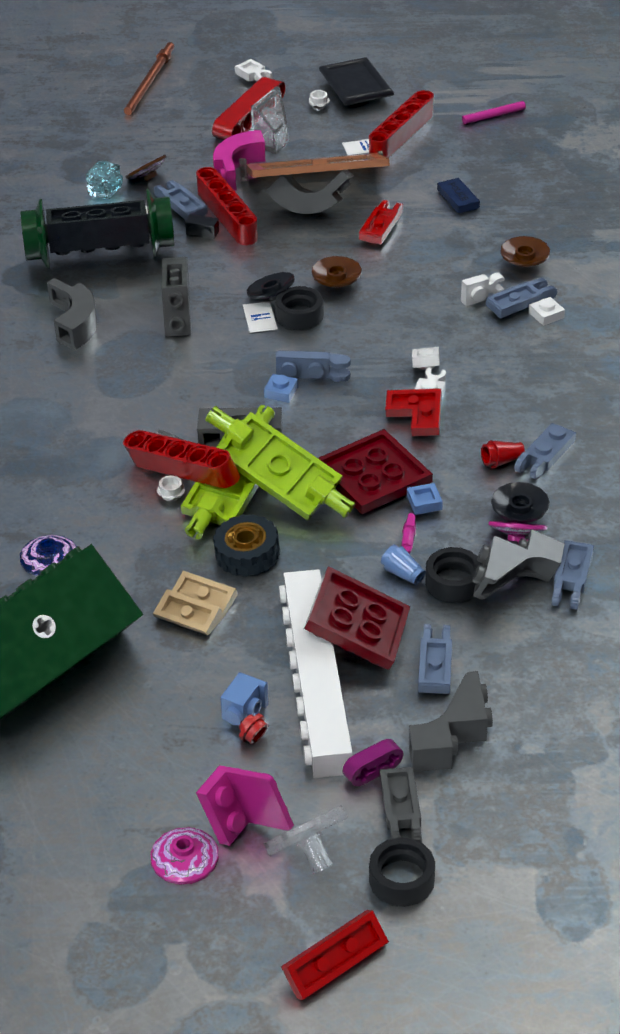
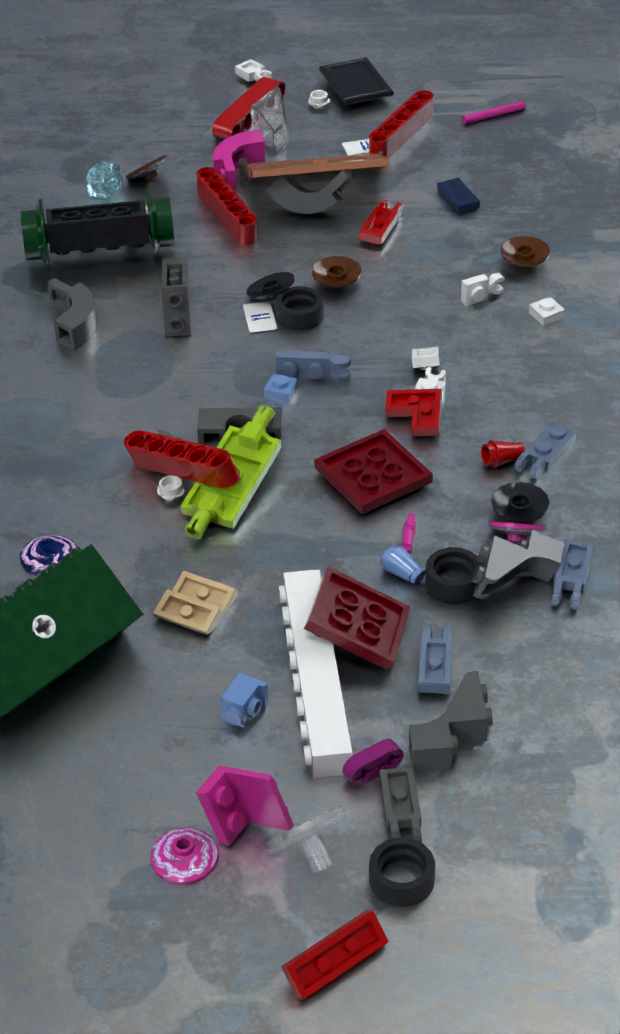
copper bar [124,42,175,115] -> none
sand blue hinge [154,180,208,220] -> none
black piece [185,214,219,239] -> none
lime plate [205,406,355,521] -> none
black wheel [213,514,280,577] -> none
red plate [239,713,269,744] -> none
medium blue plate [407,483,443,515] -> none
sand blue hinge [486,277,558,318] -> none

